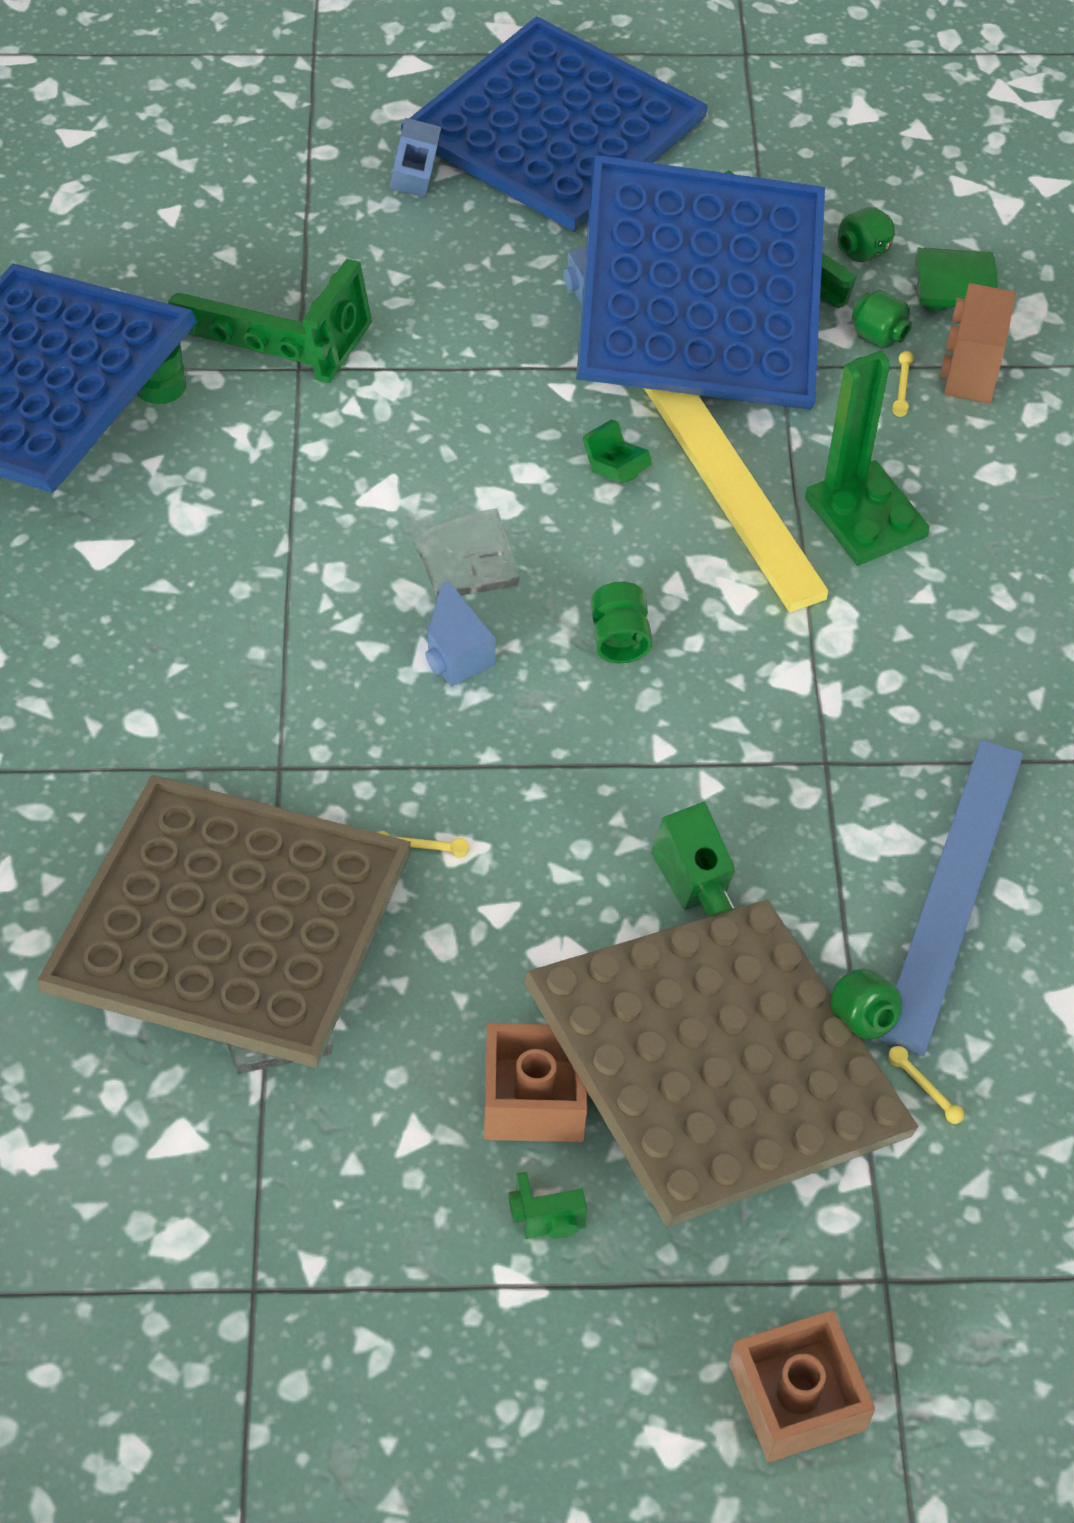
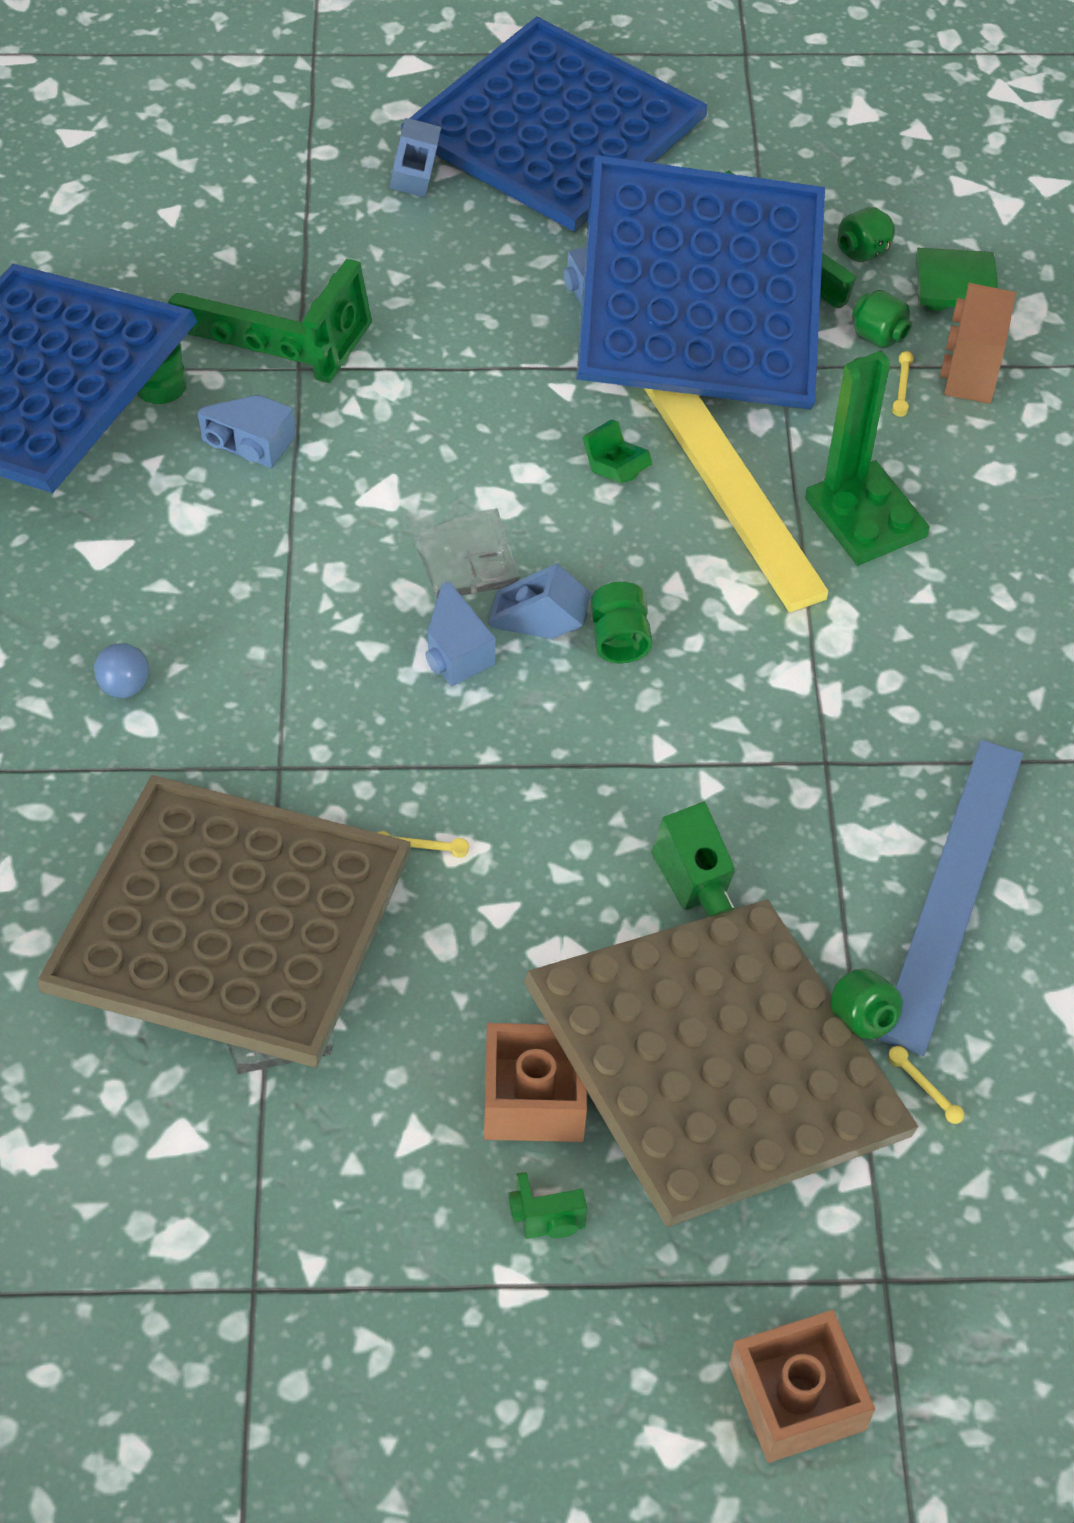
none -> medium blue piece [94,643,150,698]
none -> medium blue slope [198,395,296,468]
none -> medium blue slope [488,563,591,639]

